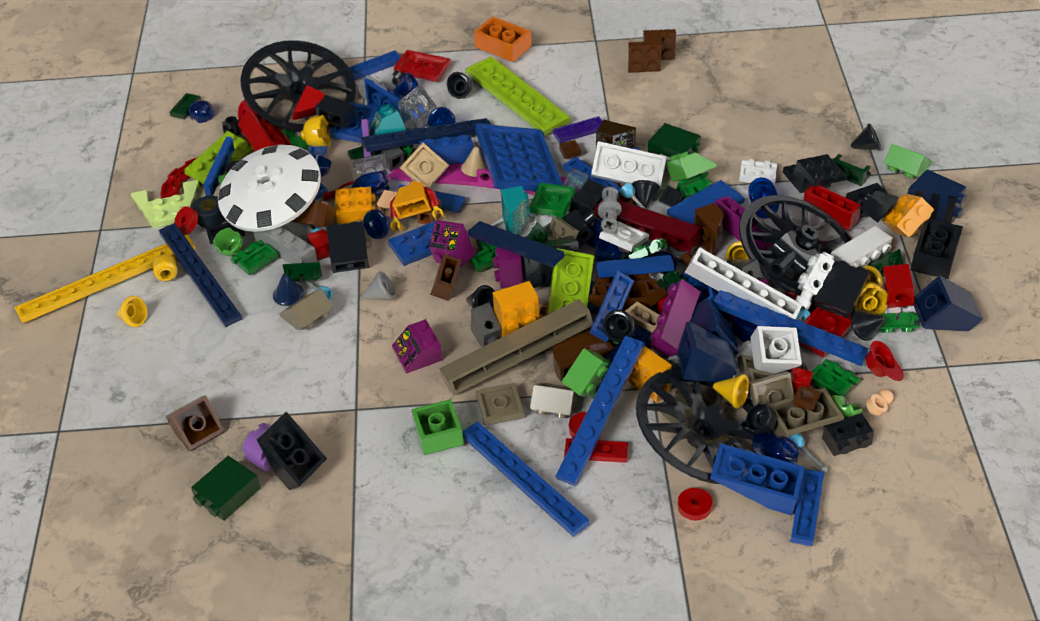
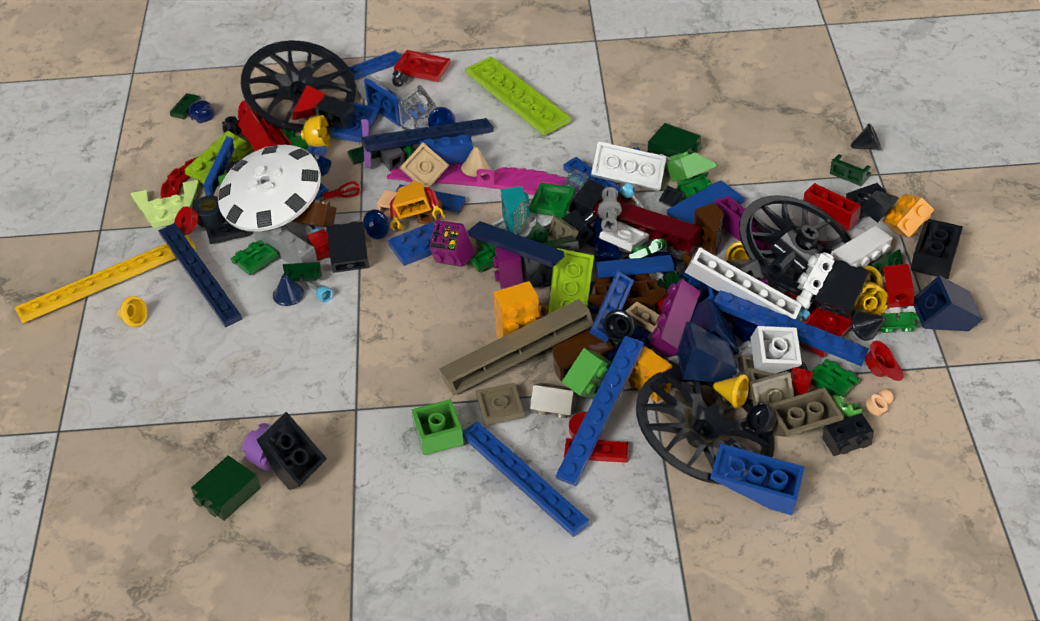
yellow head [153,254,178,282] -> none
reddish brown slope [165,395,225,451] -> none
bright green hair [213,228,244,256] -> none
dark tan slope [279,288,333,330] -> none
light orange brick [335,187,376,224] -> none
clear slope [349,154,389,187] -> none
clear blue piece [352,170,390,197] -> none
light grey hat [363,271,396,300] -> none
teal slope [369,104,406,136] -> none
clear blue hat [392,72,420,98] -> none
magenta slope [392,319,443,374] -> none
reddish brown brick [430,254,462,301] -> none
black hat [446,72,471,99] -> none
black hat [466,285,495,312] -> none
dark grey torso [471,303,502,347] -> none
orange brick [474,16,531,62] -> none
blue plate [475,124,563,192] -> none
dark purple tile [553,116,603,144] -> none
reddish brown plate [559,140,581,159] -> none
dark brown slope [596,120,636,149] -> none
reddish brown bracket [628,29,676,73] -> none
black hat [631,180,660,209] -> none
red piece [677,487,713,521] -> none
white plate [739,159,777,185] -> none
clear blue piece [748,177,780,219] -> none
clear blue piece [752,433,800,465] -> none
black bracket [782,154,846,193] -> none
hinge [786,433,828,474] -> none
blue plate [790,469,824,546] -> none
reddish brown plate [792,385,820,411] -> none
bright green slope [884,144,931,179] -> none
dark blue slope [907,169,967,224] -> none

